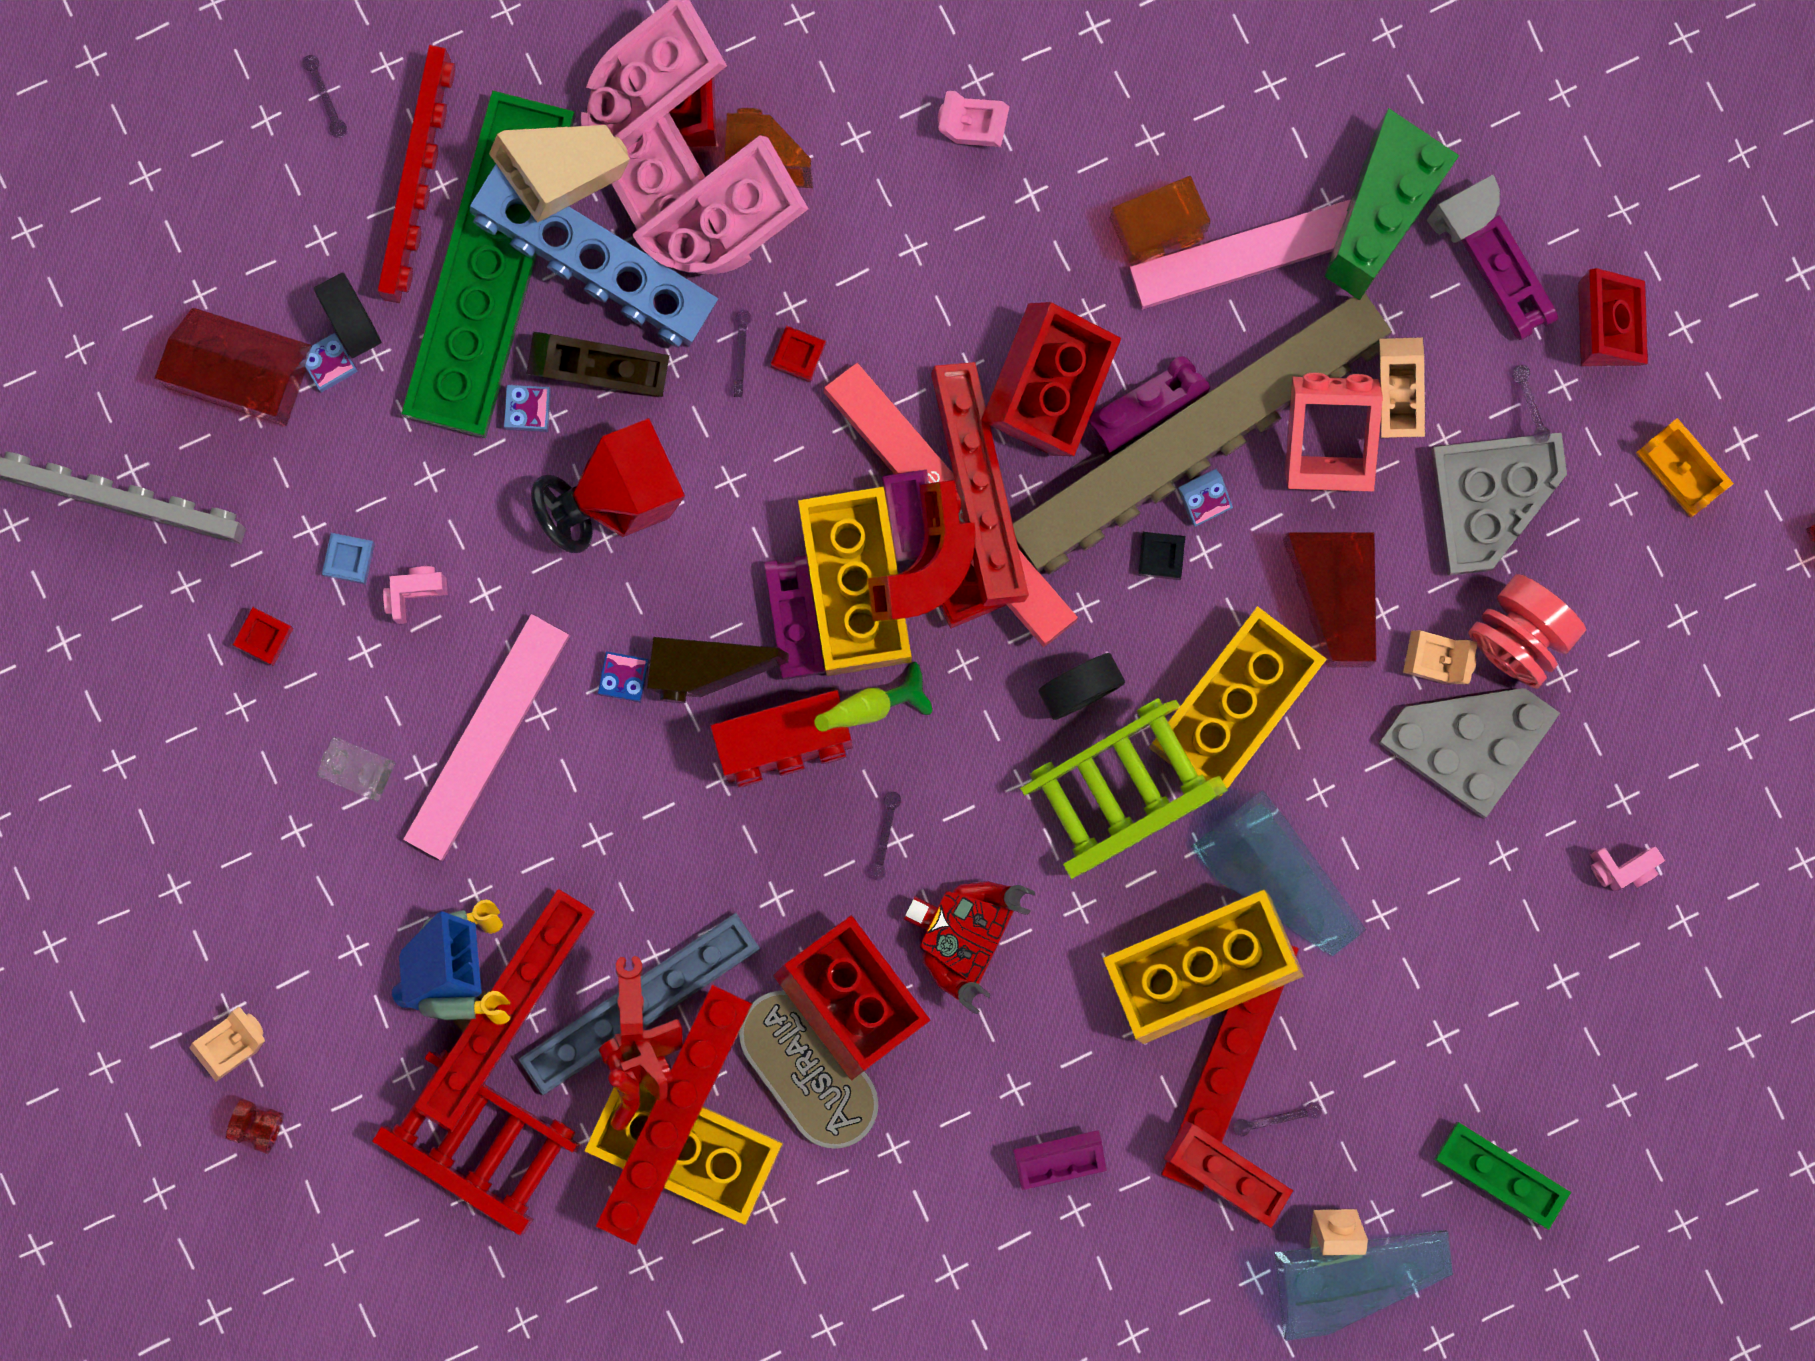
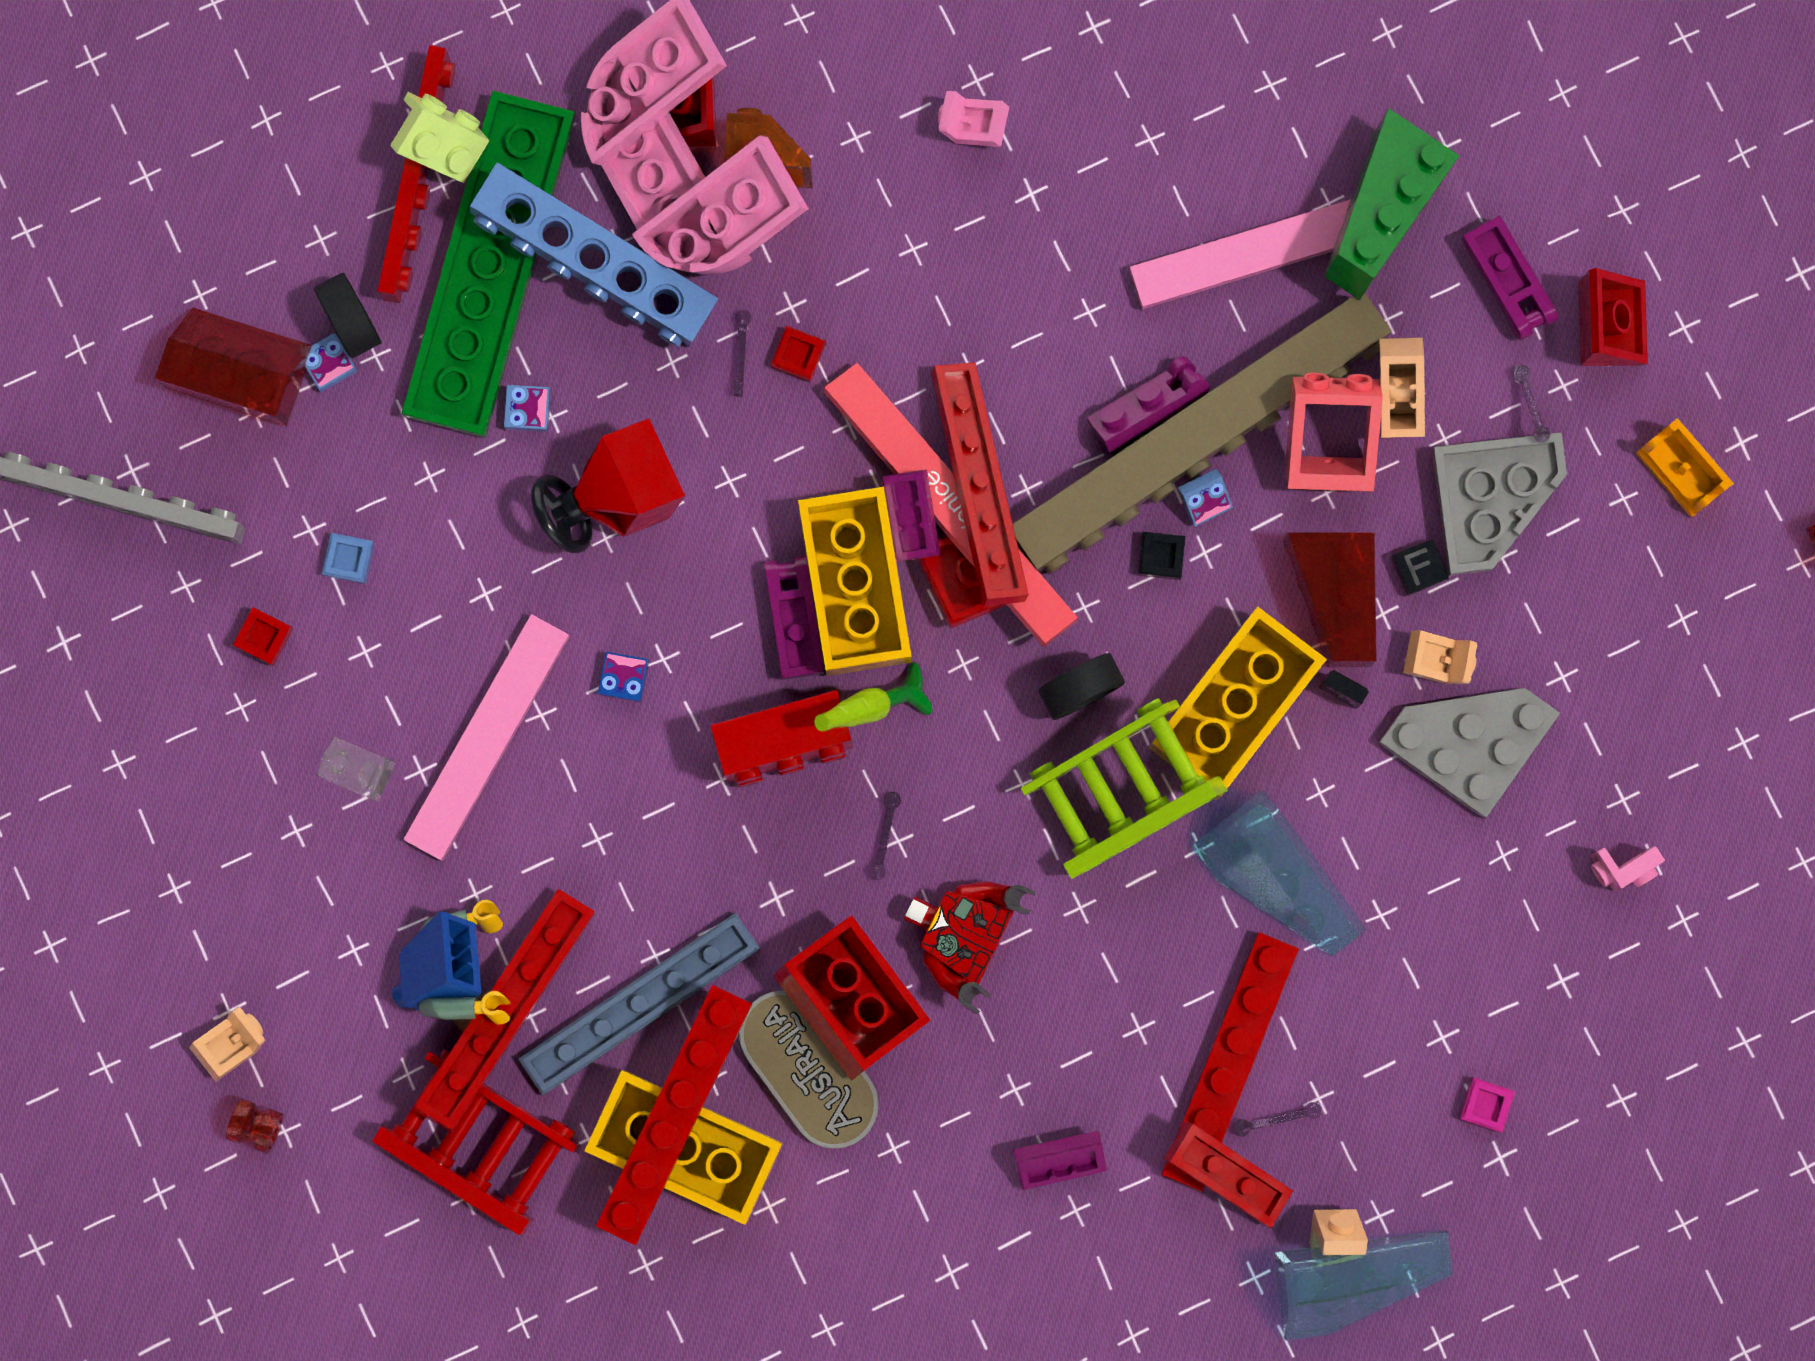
clear purple hinge [303,55,347,138] -> none
bright pink bracket [383,566,448,624] -> none
tan slope [489,125,630,223] -> none
dark brown slope [526,331,670,397] -> none
red piece [599,956,683,1131] -> none
dark brown slope [647,637,789,703] -> none
red arch [868,480,976,622] -> none
red brick [981,302,1121,456] -> none
yellow brick [1103,889,1304,1044] -> none
clear orange brick [1110,175,1211,264] -> none
light grey brick [1427,174,1500,243] -> none
green plate [1434,1122,1571,1230] -> none
coral wheel [1468,574,1587,689] -> none
none -> yellowish green bracket [390,92,490,183]
none -> black tile [1319,670,1369,709]
none -> black tile [1391,539,1449,596]
none -> dark pink tile [1458,1077,1515,1133]

